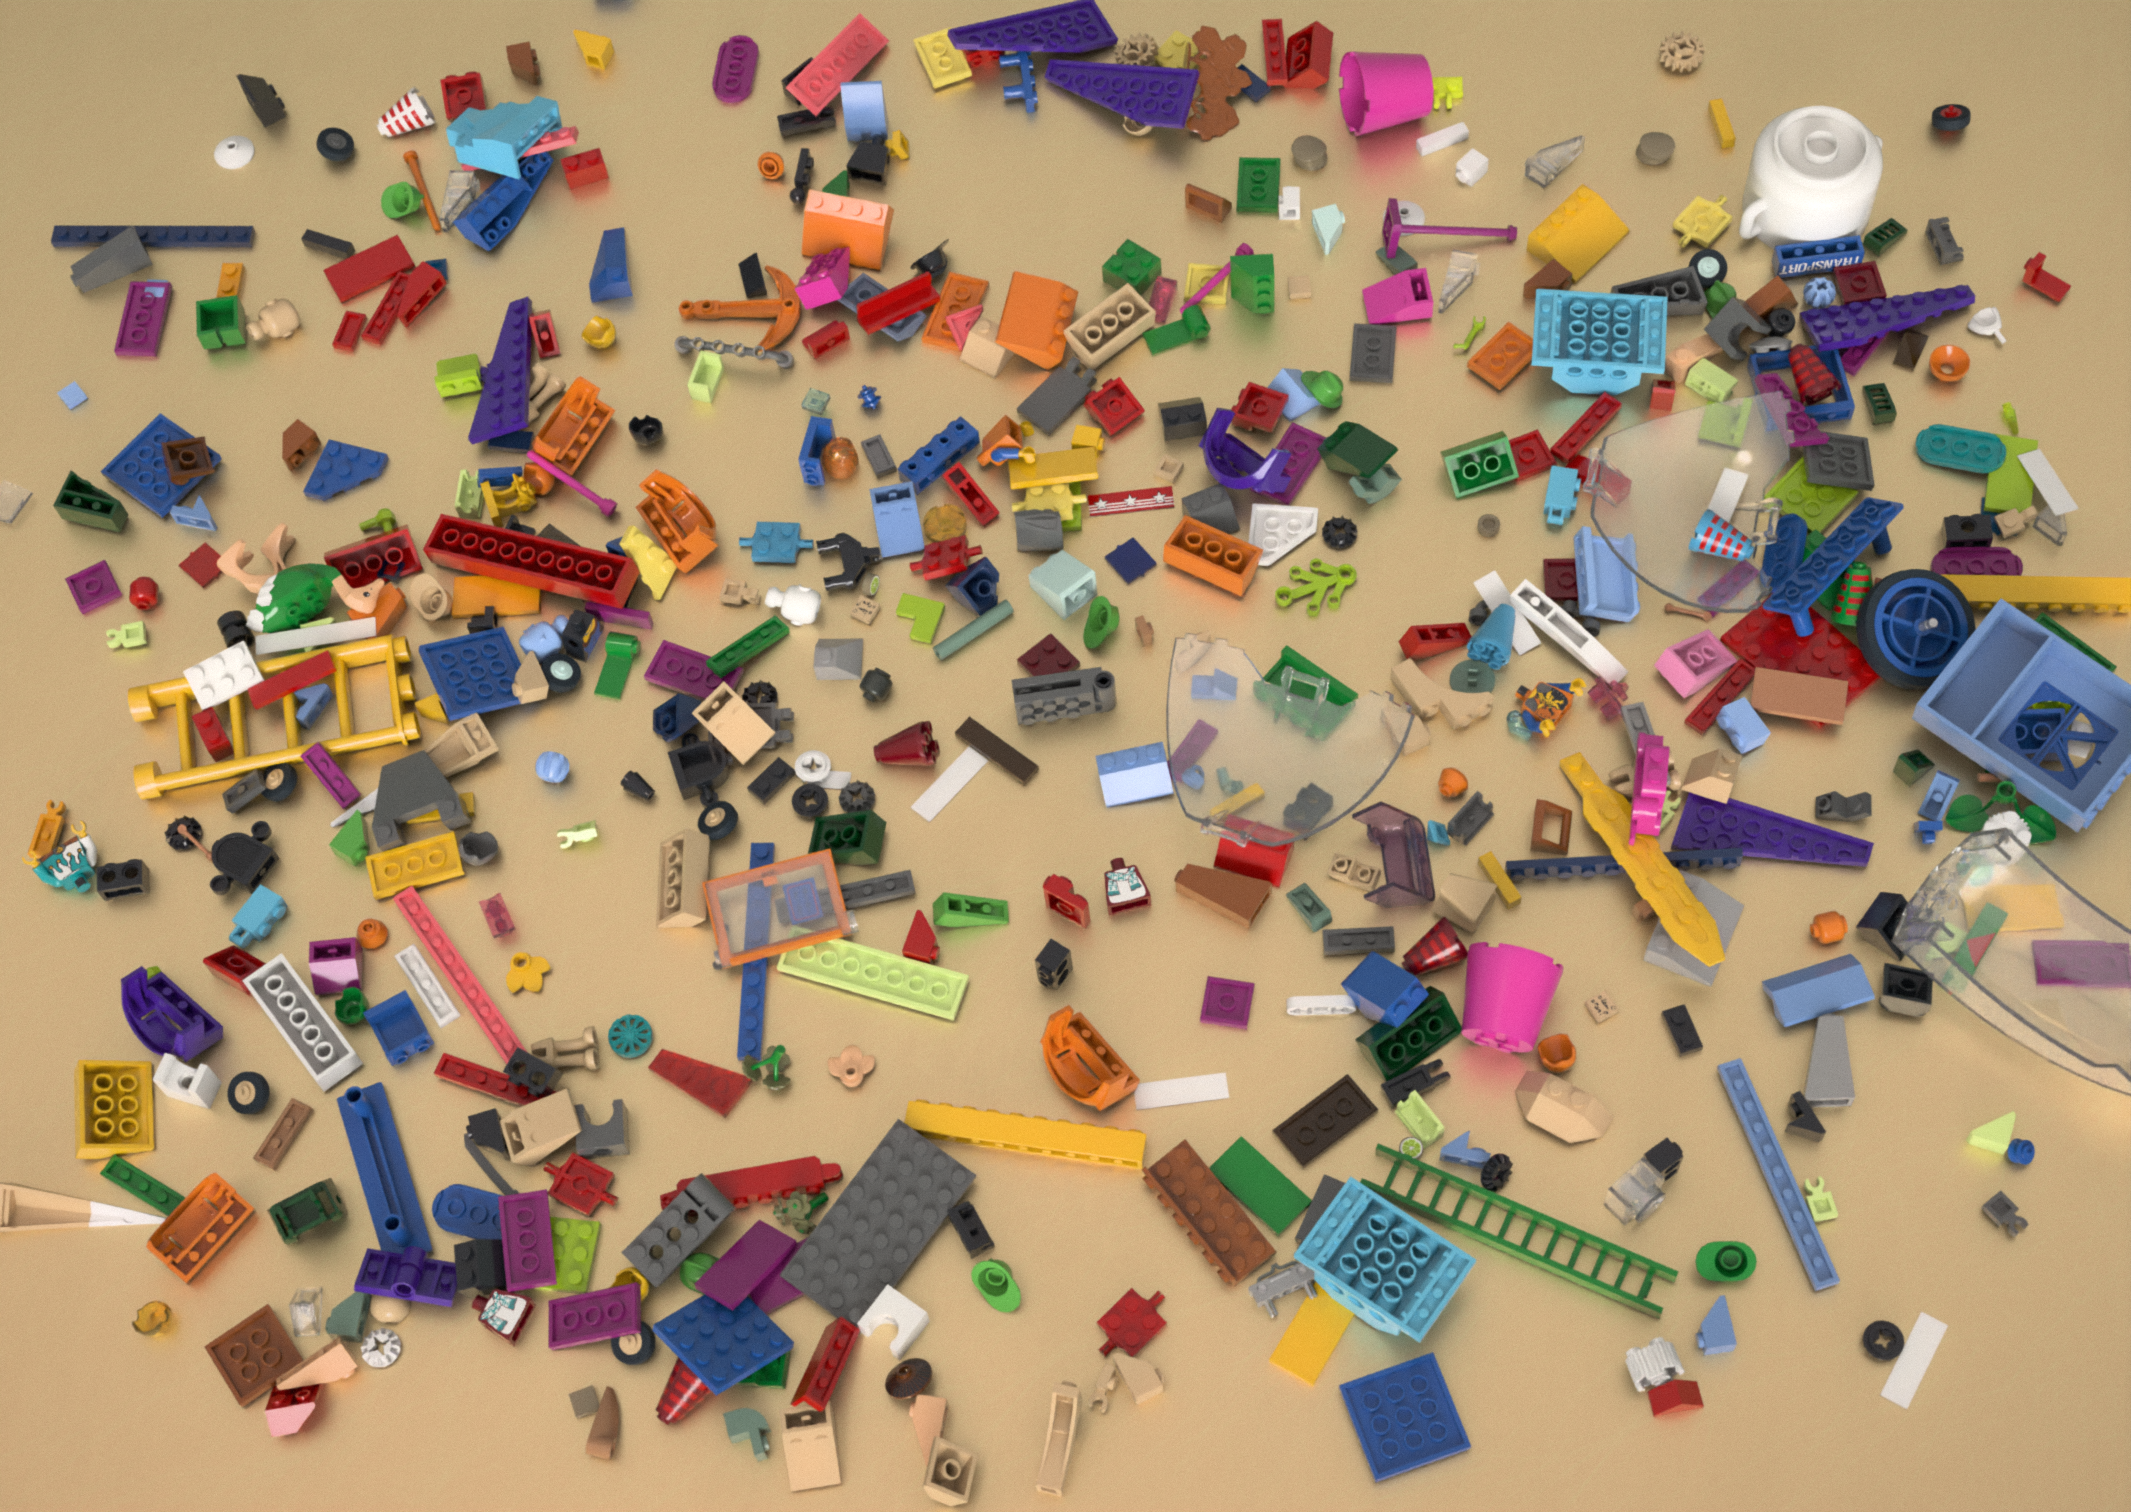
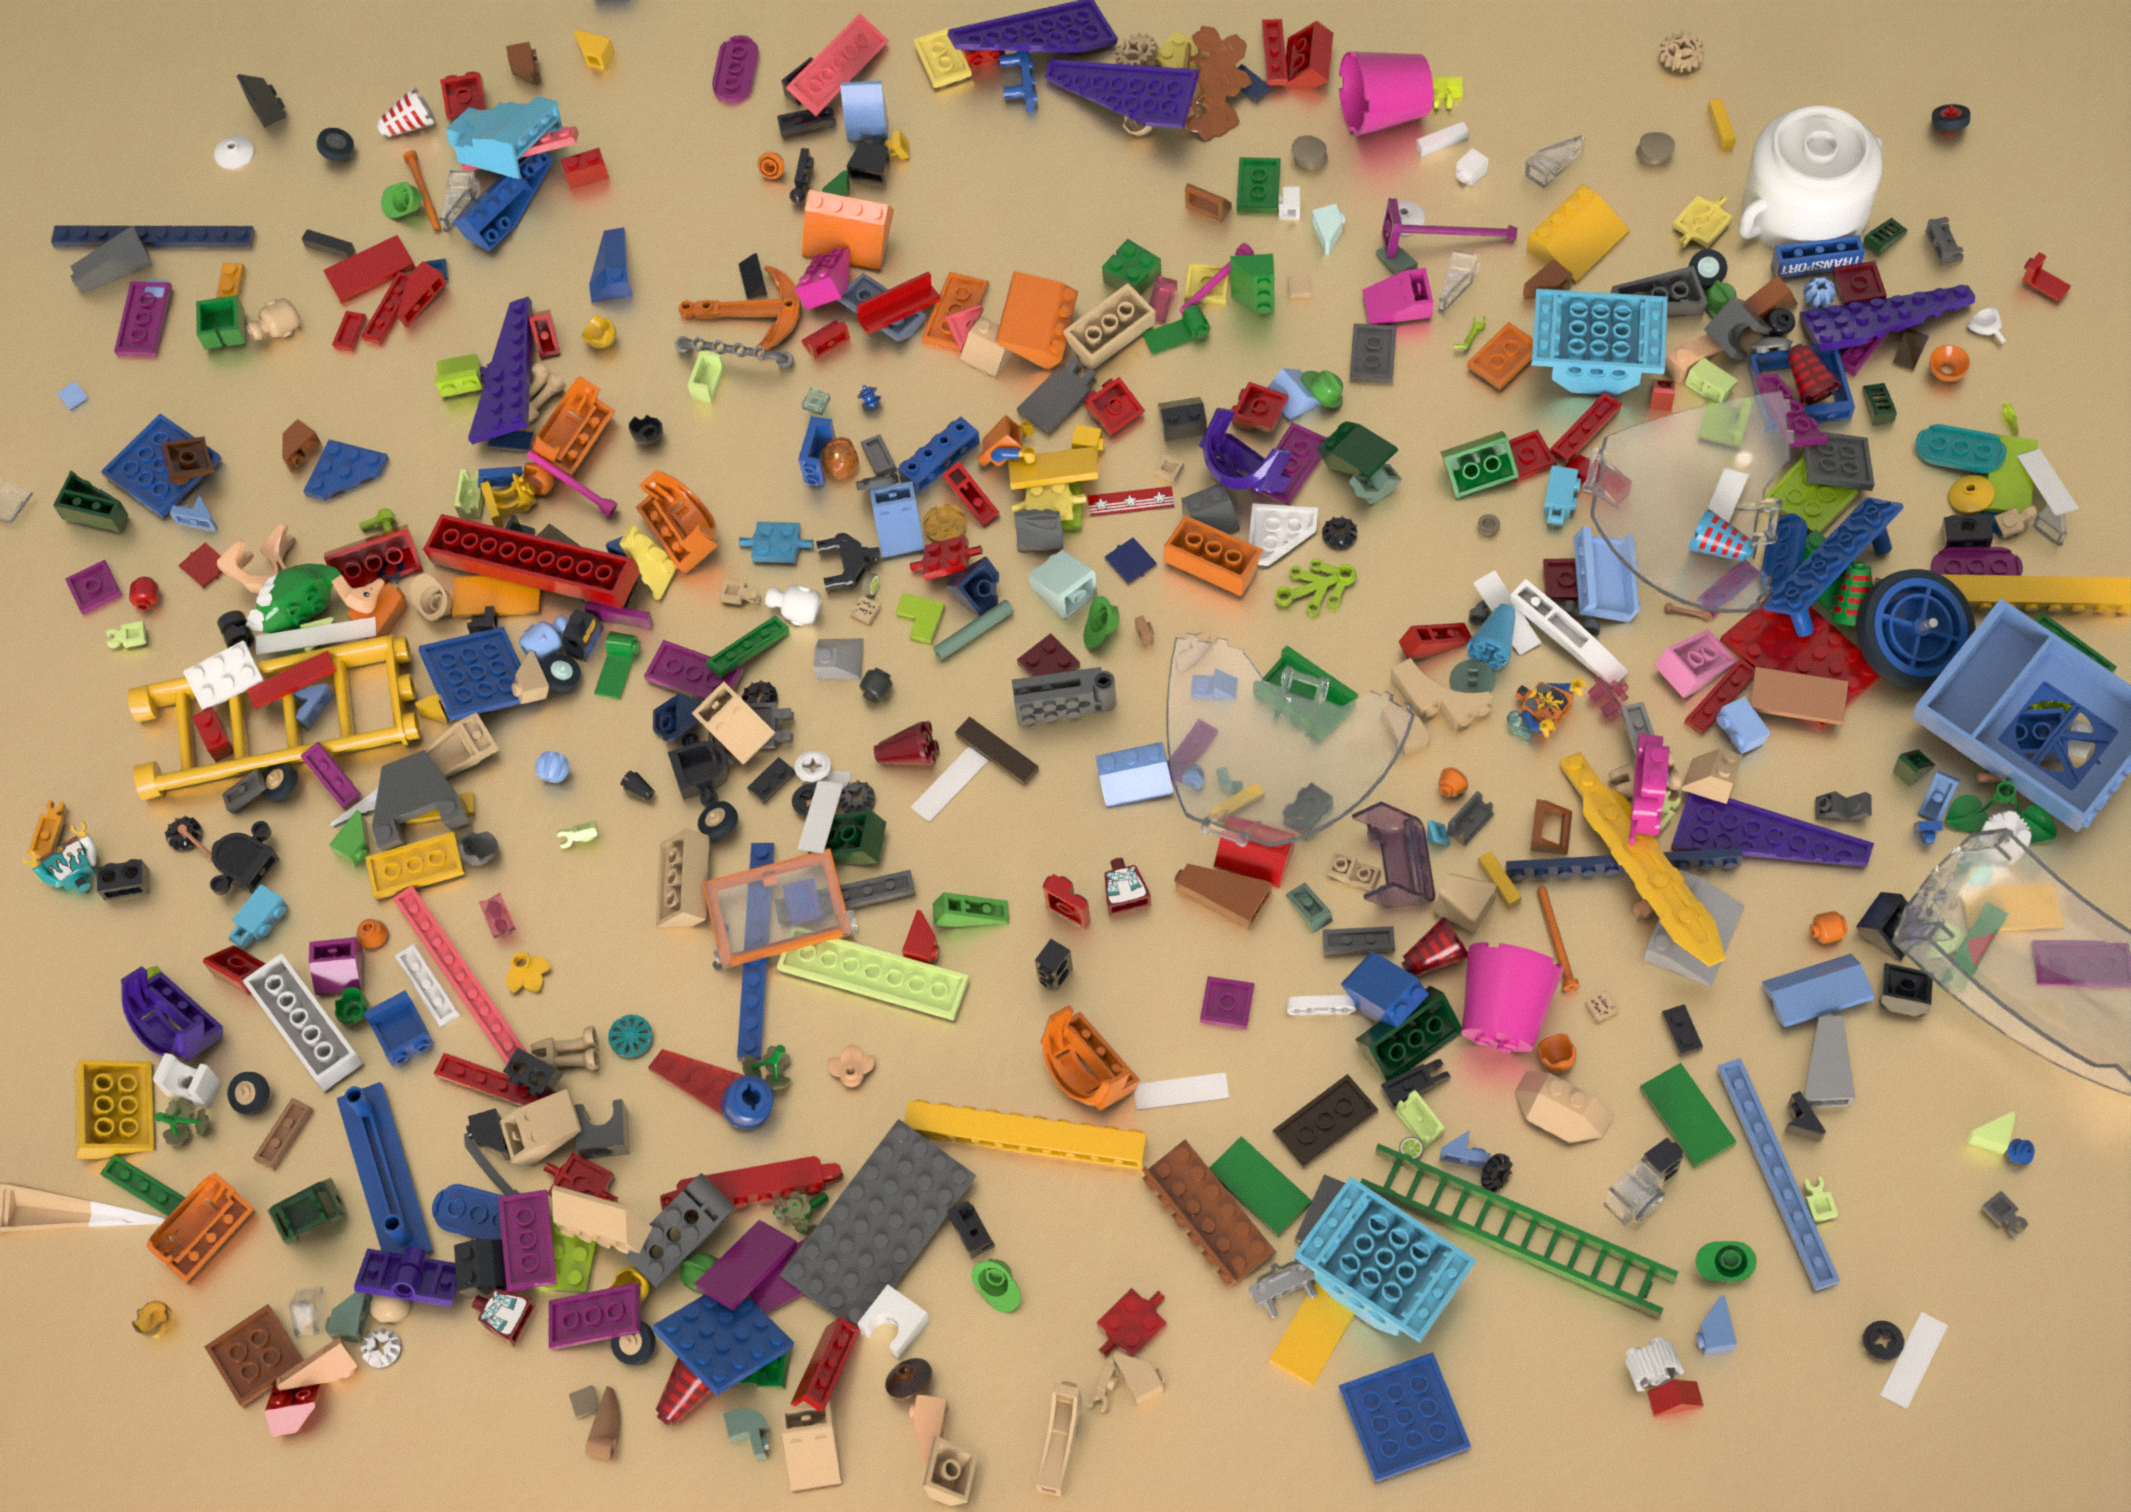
black piece [910,239,949,279] -> none
none -> olive plant [155,1098,209,1145]
none -> tan slope [552,1185,652,1254]
none -> blue wheel [721,1075,774,1130]
none -> white sticker [797,780,843,854]
none -> dark grey tile [855,474,899,490]
none -> orange bar [1537,886,1580,991]
none -> green tile [1639,1063,1737,1168]
none -> yellow dish [1948,475,1995,514]

